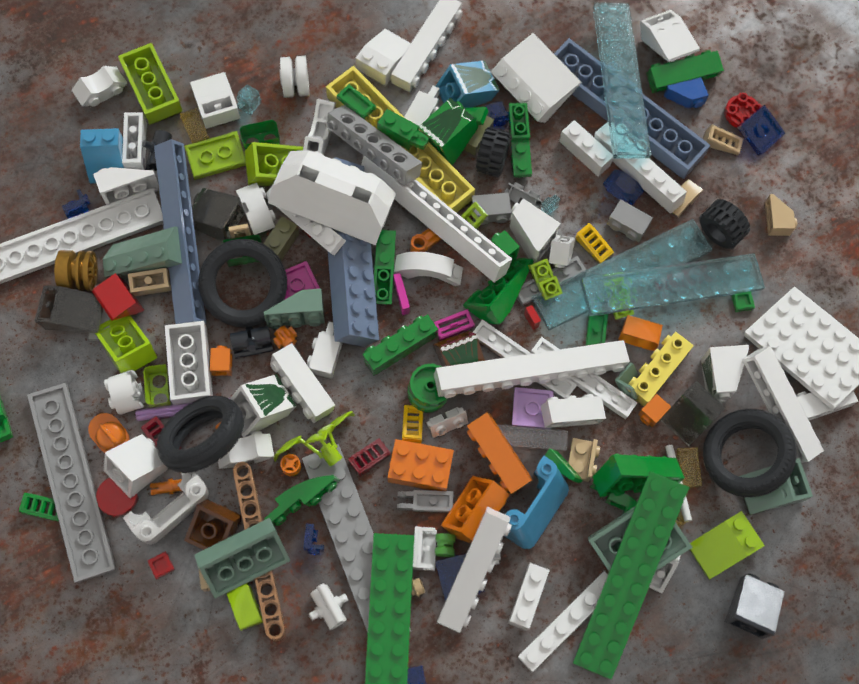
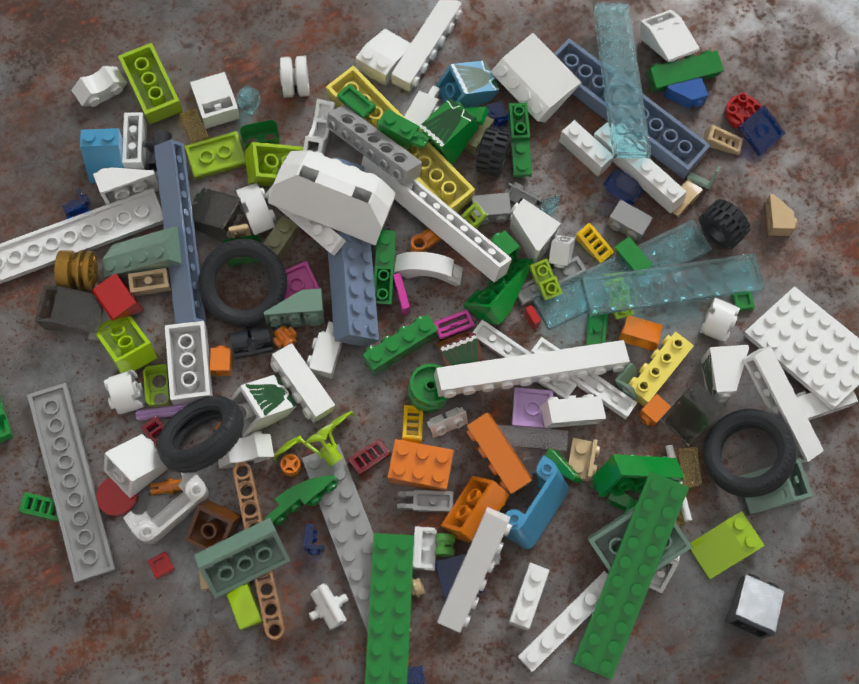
orange piece [88,413,129,453] -> none
none -> green tile [614,237,653,277]
none -> sand green bracket [687,166,721,189]
none -> white brick [700,298,740,343]

